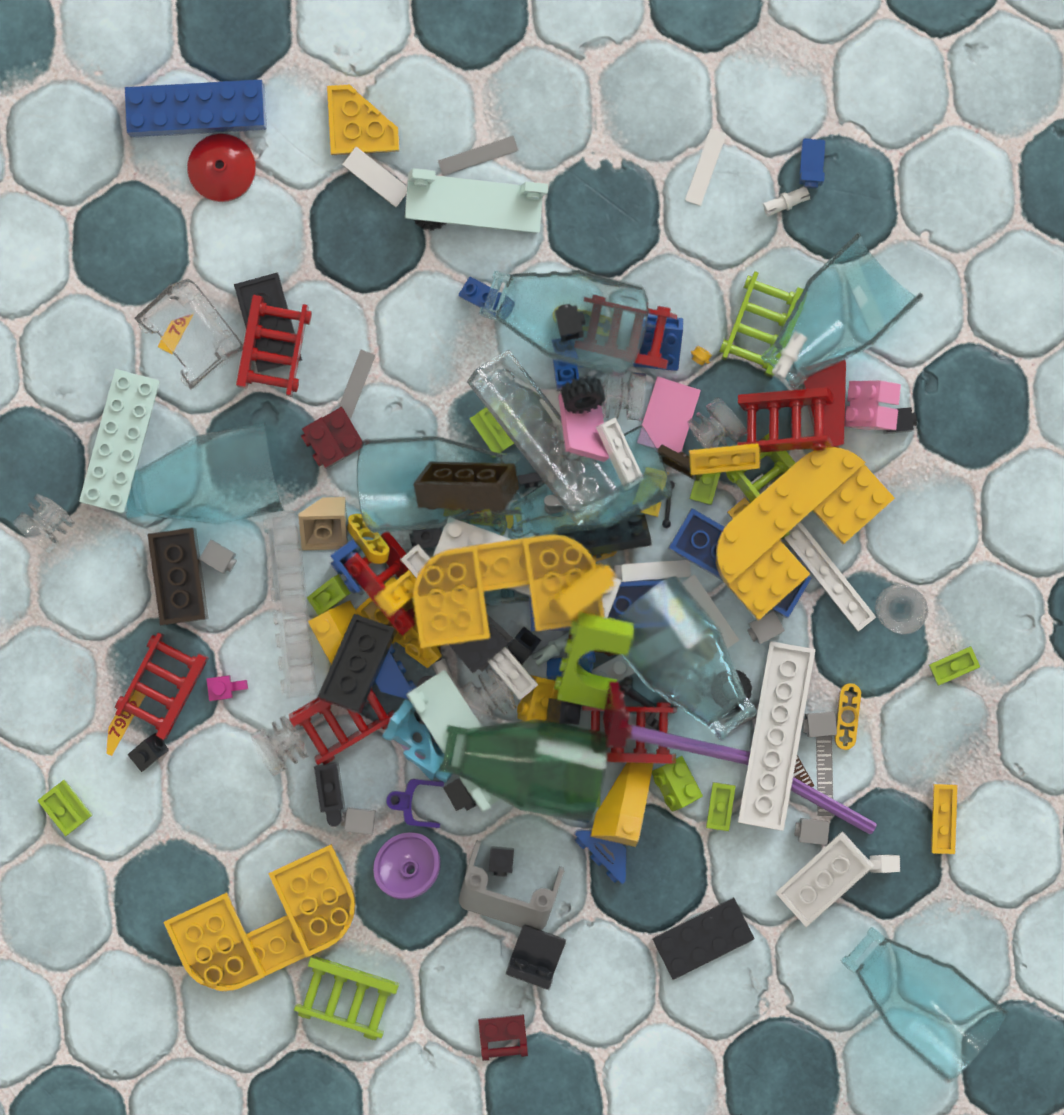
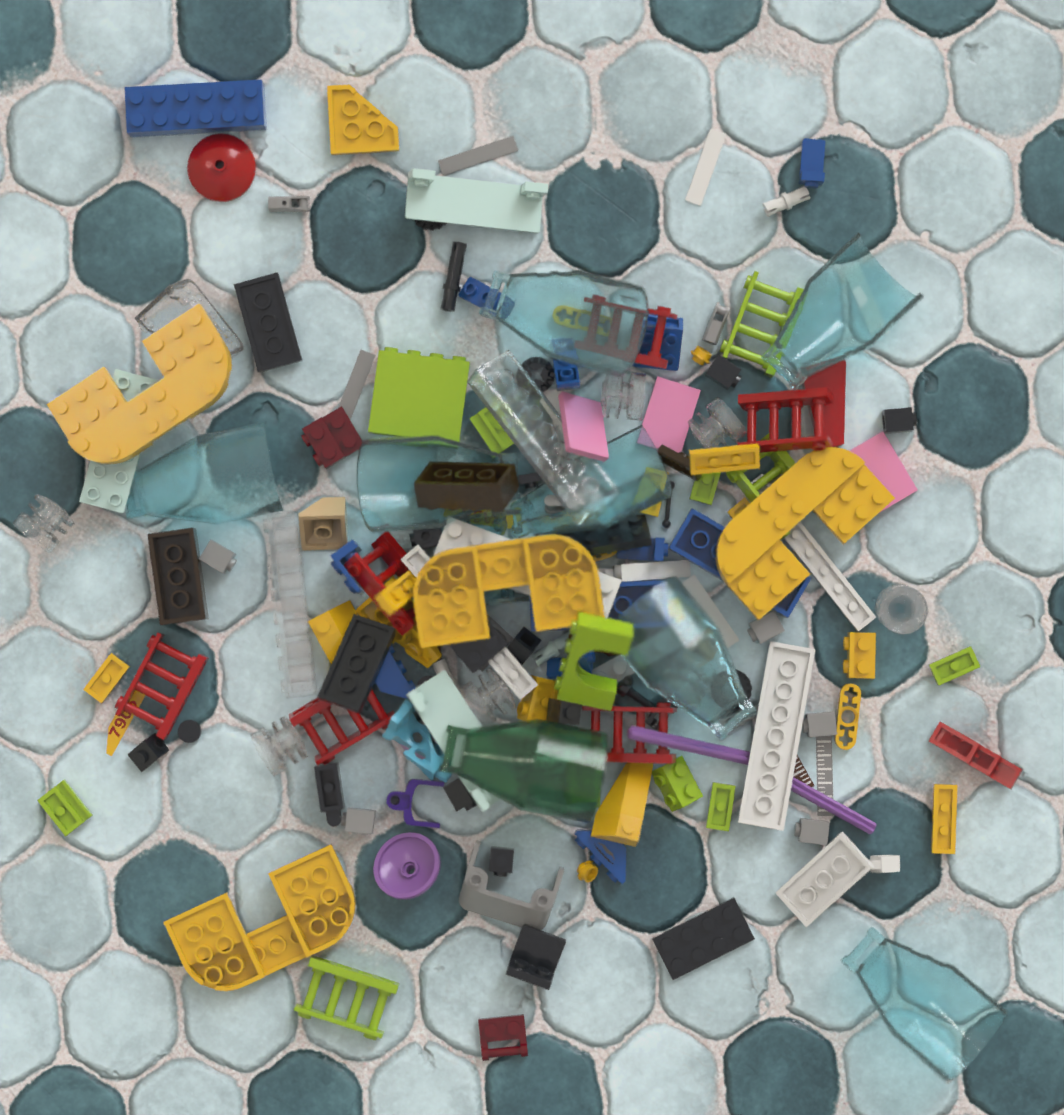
dark pink plate [206,675,248,701] -> none
red fence [236,295,312,397] -> none
lime plate [307,574,351,616] -> none
white tile [342,147,407,207] -> none
yellow beam [347,514,389,564] -> none
black brick [554,304,586,342] -> none
yellow window [555,563,616,619] -> none
black tyre [561,376,605,414] -> none
white tile [596,417,644,490] -> none
dark red plate [603,681,632,748] -> none
white pin [772,332,807,379] -> none
bright pink piece [845,380,901,430] -> none
none -> yellow plate [47,303,232,464]
none -> yellow plate [83,653,130,703]
none -> black tile [178,720,202,743]
none -> light grey bar [268,196,310,212]
none -> lime panel [368,347,470,445]
none -> black pin [440,242,467,312]
none -> black gear [518,357,555,393]
none -> yellow plate [577,860,598,883]
none -> blue bracket [617,537,669,562]
none -> light grey bar [702,302,731,345]
none -> black brick [704,354,742,390]
none -> yellow bracket [843,632,876,679]
none -> bright pink tile [850,431,918,513]
none -> red slope [929,722,1023,789]

